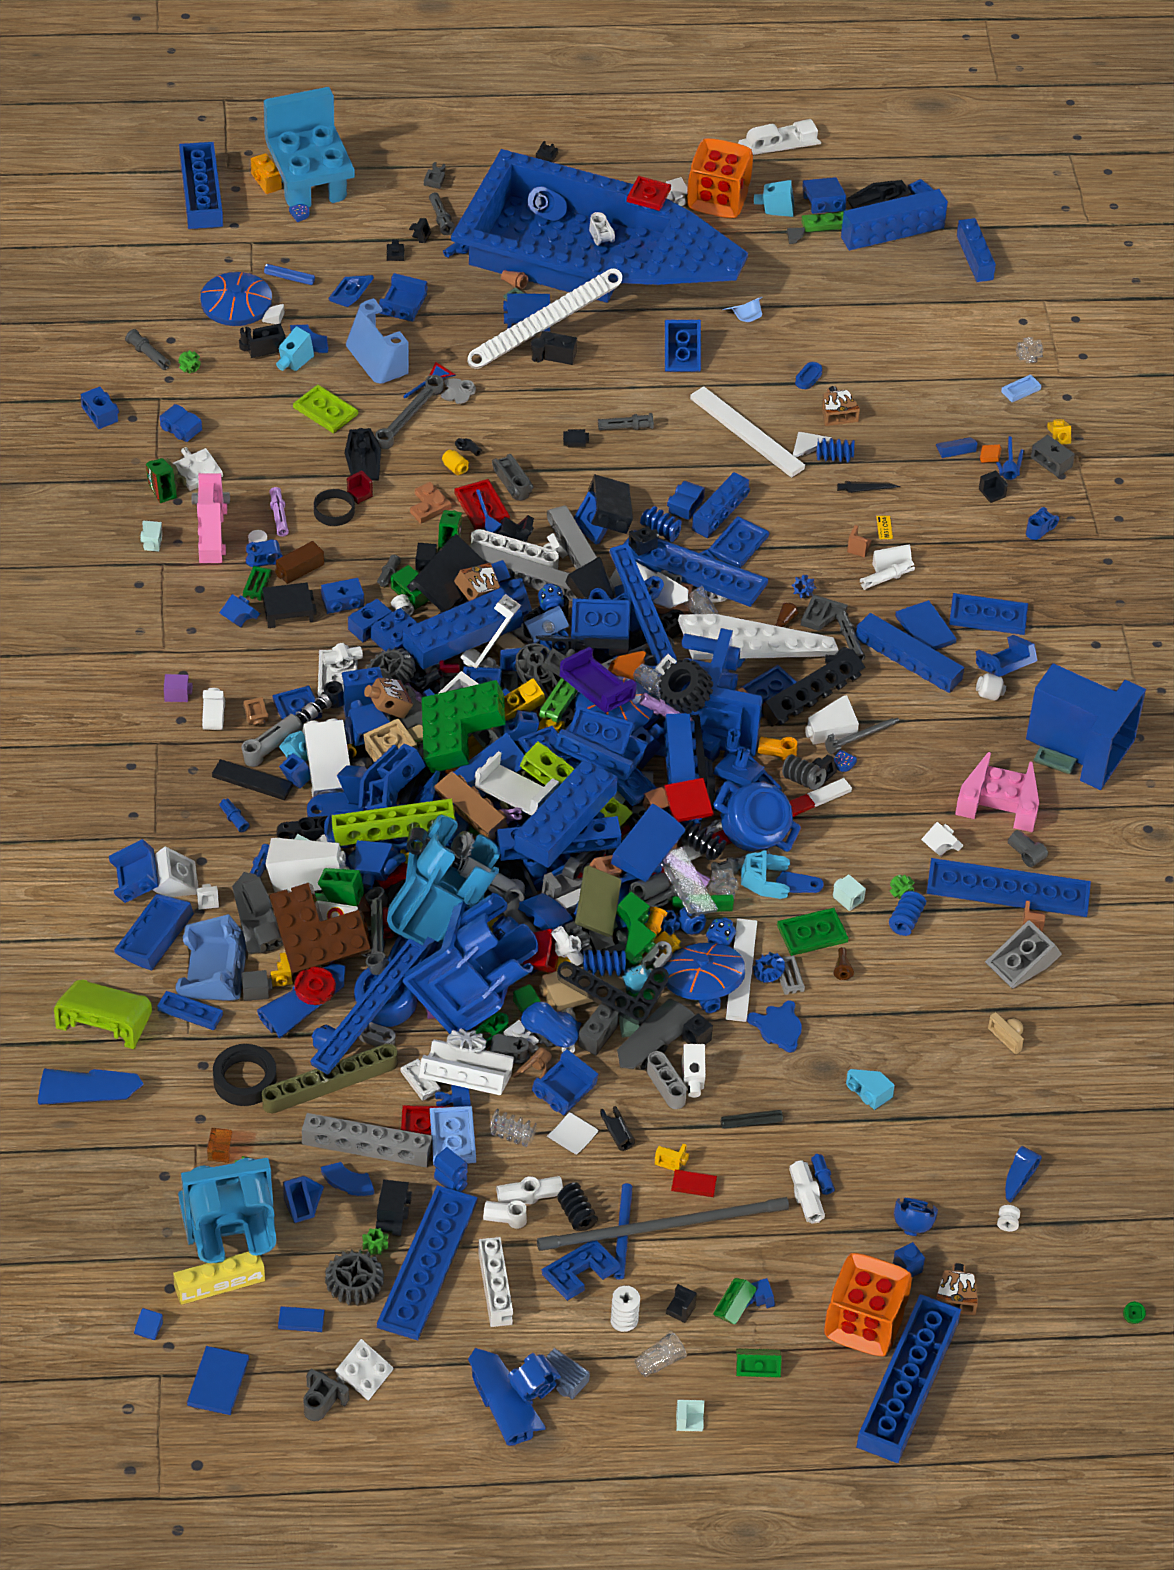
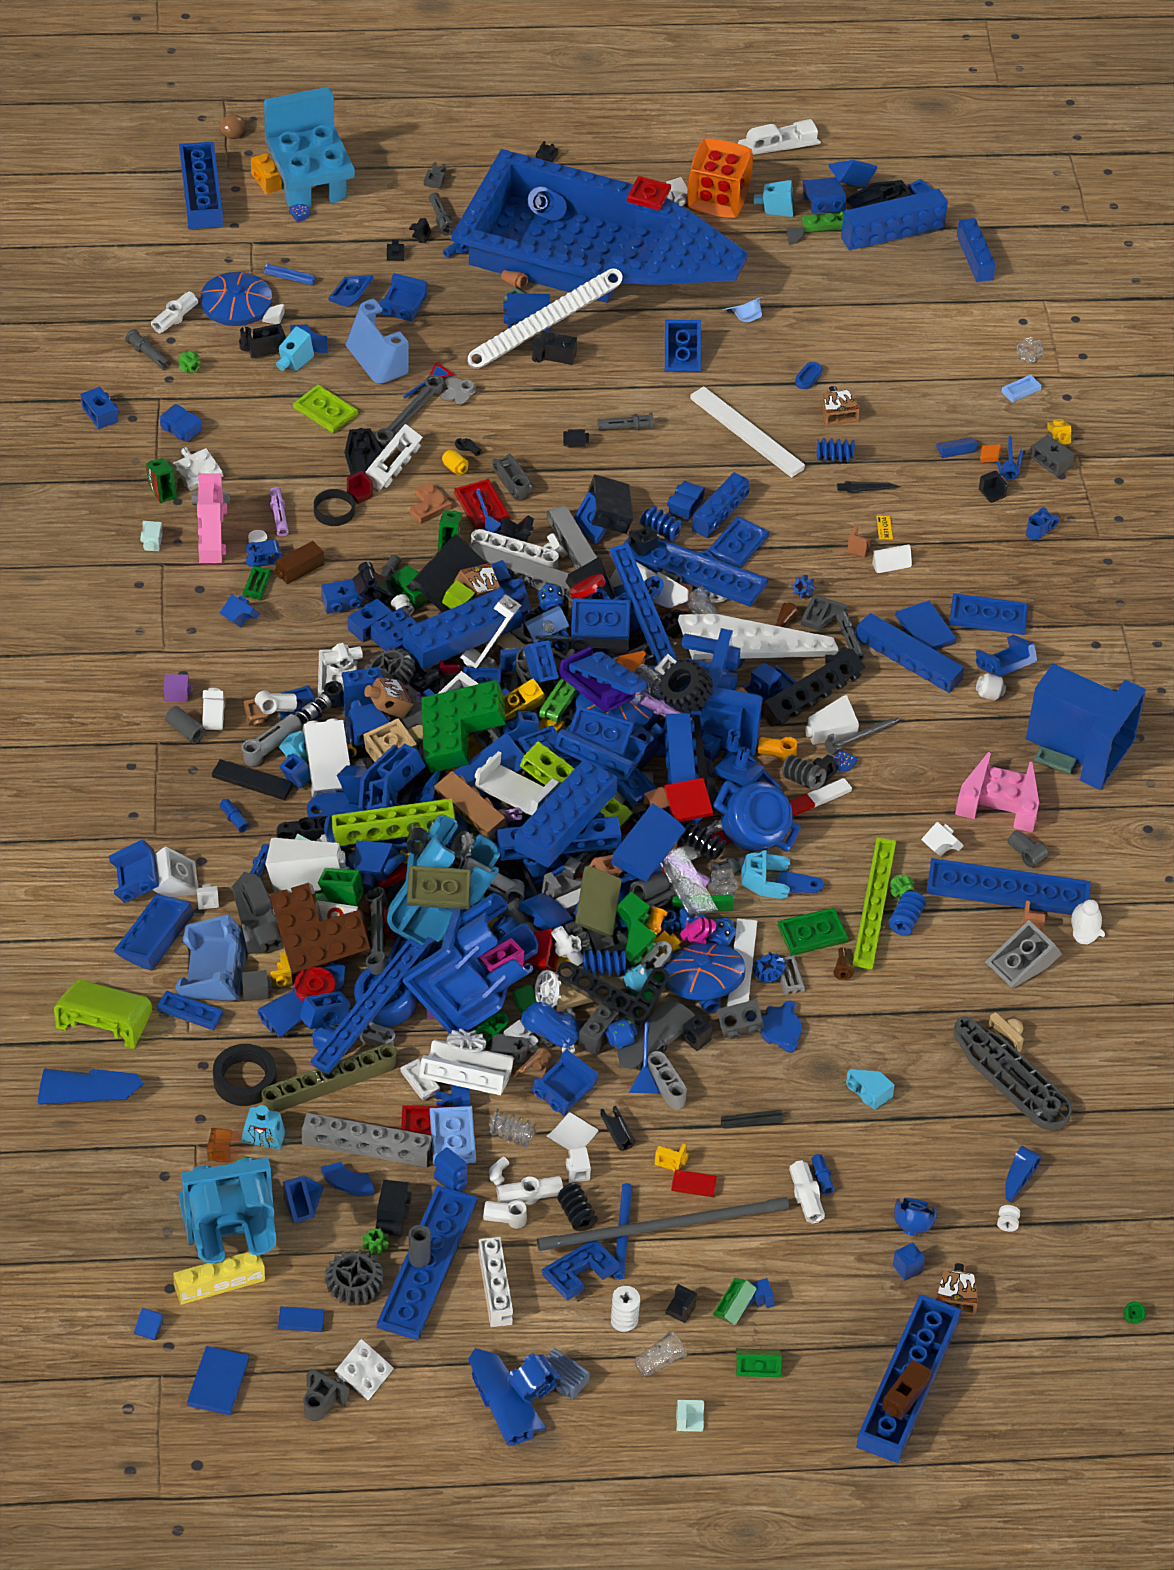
black panel [262,582,317,628] -> none
black brick [415,542,437,572] -> none
white piece [589,212,615,246] -> none
white torso [681,1044,705,1097] -> none
white tile [793,432,832,458] -> none
orange piece [824,1253,912,1356] -> none
light aqua brick [833,874,866,911] -> none
white pin [860,559,915,590] -> none
none -> white piece [151,291,198,334]
none -> dark grey pin [165,706,206,744]
none -> medium nougat hair [220,114,246,139]
none -> medium azure torso [241,1105,286,1150]
none -> white piece [255,690,297,714]
none -> blue brick [300,991,351,1029]
none -> black hinge [353,562,397,606]
none -> white brick [365,424,423,492]
none -> olive tile [407,866,471,910]
none -> dark grey pin [409,1225,431,1267]
none -> lime brick [442,580,475,609]
none -> dark pink slope [478,938,524,972]
none -> white arm [489,1157,509,1186]
none -> blue panel [524,640,559,684]
none -> white wheel [535,970,561,1007]
none -> white brick [566,1147,591,1183]
none -> red tile [569,574,606,599]
none -> blue wing [569,651,647,695]
none -> blue head [605,1019,638,1049]
none -> blue piece [629,1022,660,1094]
none -> dark pink arm [679,917,716,944]
none -> dark grey brick [717,999,764,1039]
none -> blue brick [750,662,782,698]
none -> blue slope [829,160,877,188]
none -> lime plate [853,838,896,970]
none -> reddish brown brick [882,1360,932,1420]
none -> dark grey beam [953,1016,1072,1130]
none -> white hair [1071,900,1105,945]

